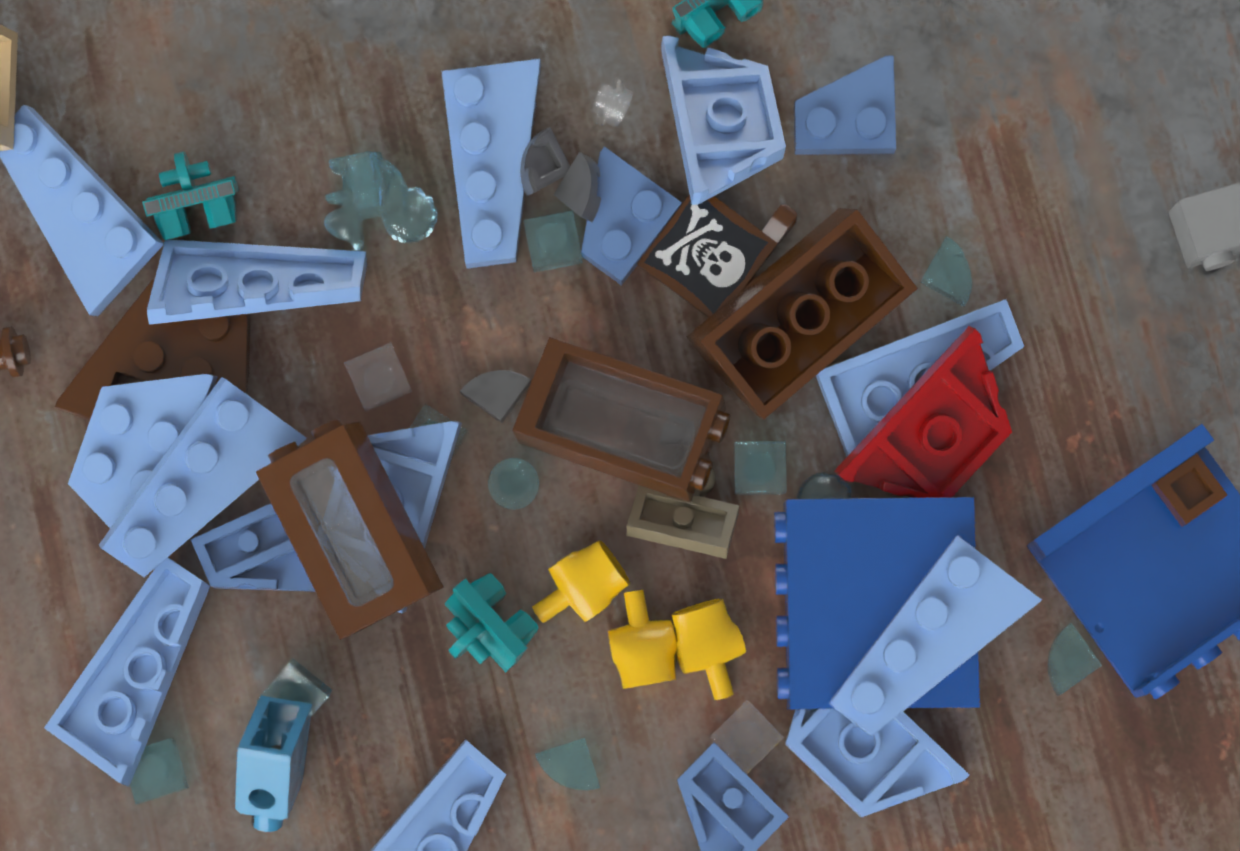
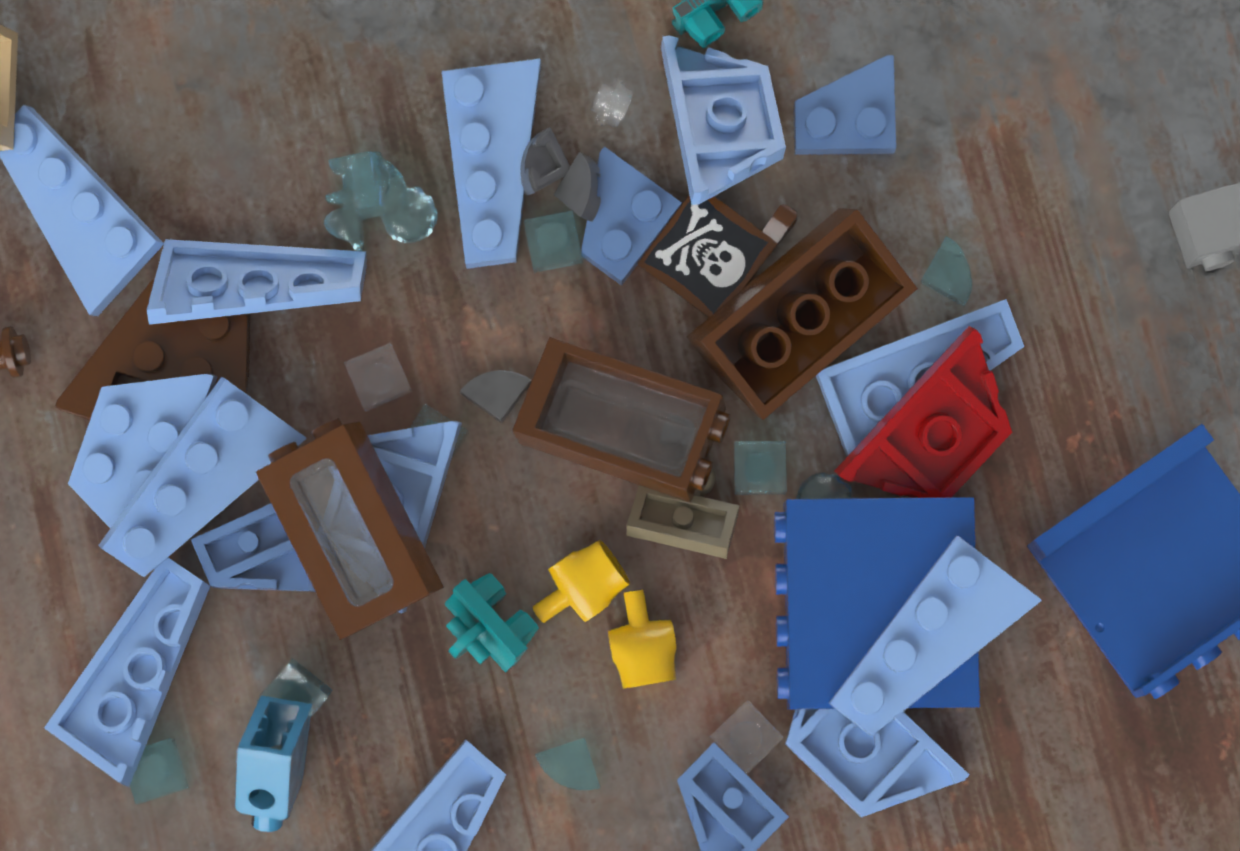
teal hips [142,151,239,240] -> none
clear light blue plate [488,458,539,510] -> none
yellow piece [671,598,746,700] -> none
clear light blue tile [1047,623,1102,696] -> none
reddish brown plate [1151,453,1228,527] -> none

